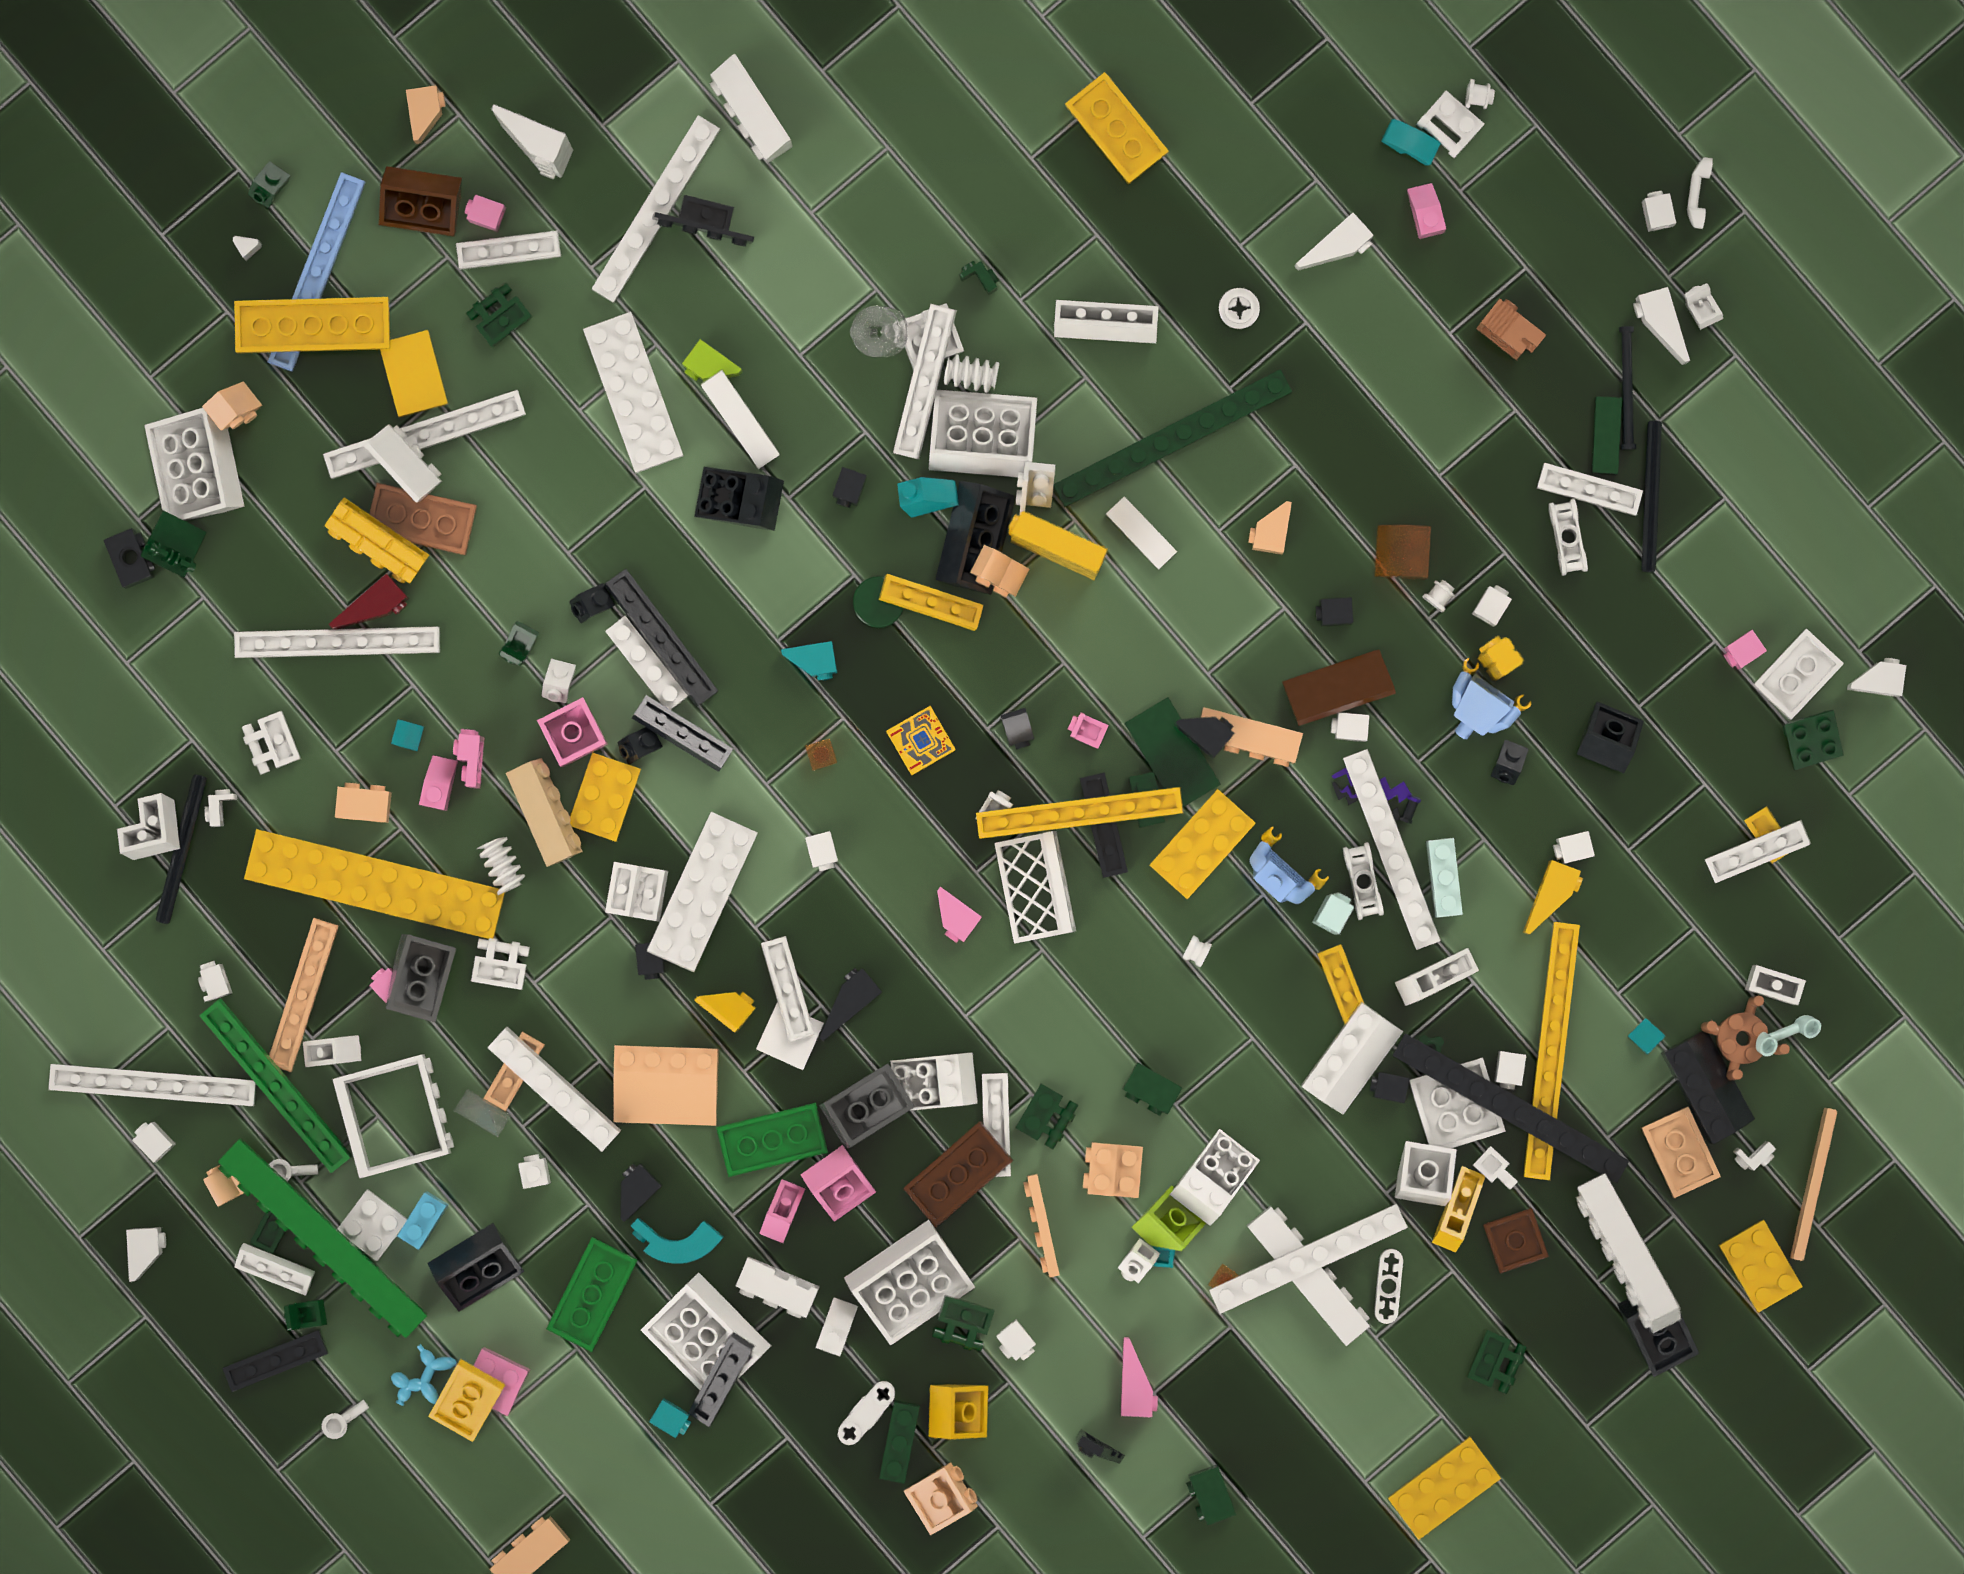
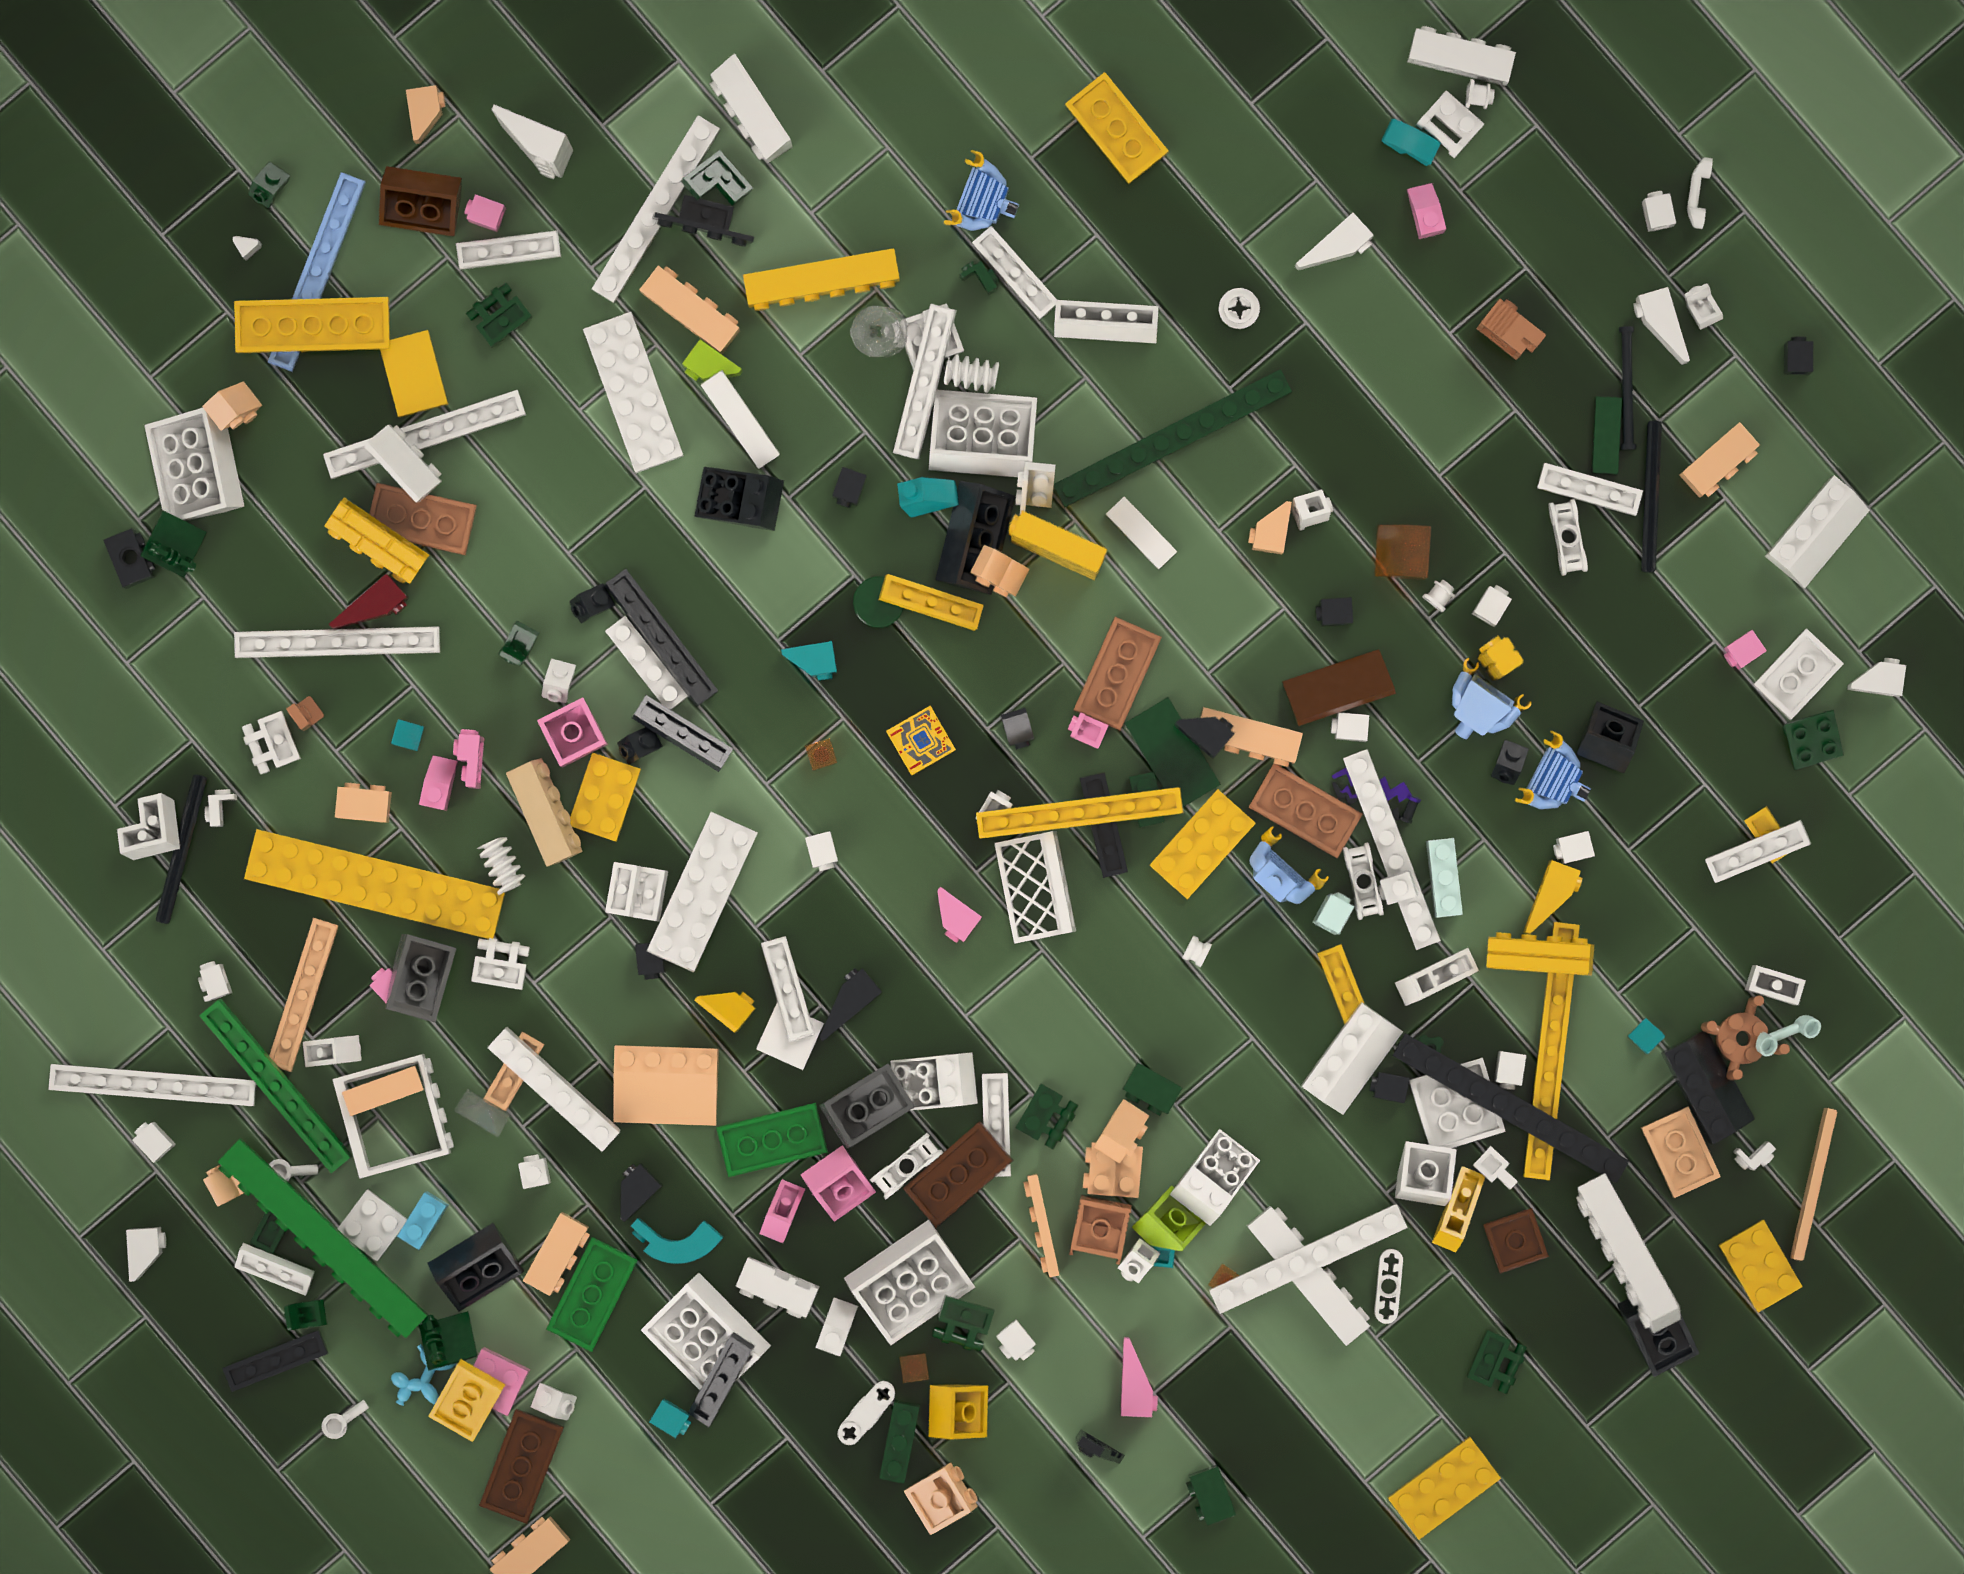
none -> nougat bracket [286,696,324,731]
none -> light nougat tile [342,1066,424,1116]
none -> dark green hinge [419,1311,478,1371]
none -> reddish brown tile [479,1409,564,1524]
none -> light nougat brick [523,1212,590,1296]
none -> white bracket [531,1383,577,1420]
none -> light nougat brick [639,266,740,354]
none -> plate [681,150,753,206]
none -> yellow brick [743,248,900,311]
none -> white piece [870,1133,944,1199]
none -> clear orange plate [900,1353,929,1383]
none -> torso [944,150,1019,231]
none -> white plate [972,226,1057,320]
none -> nougat piece [1069,1195,1132,1265]
none -> nougat tile [1074,617,1162,731]
none -> light nougat brick [1094,1099,1149,1163]
none -> nougat tile [1248,763,1363,858]
none -> white brick [1291,490,1333,531]
none -> white bracket [1378,871,1418,905]
none -> white brick [1407,26,1516,86]
none -> yellow brick [1486,932,1594,976]
none -> torso [1515,730,1591,809]
none -> light nougat brick [1680,422,1760,498]
none -> white slope [1765,475,1870,589]
none -> black brick [1784,337,1813,375]

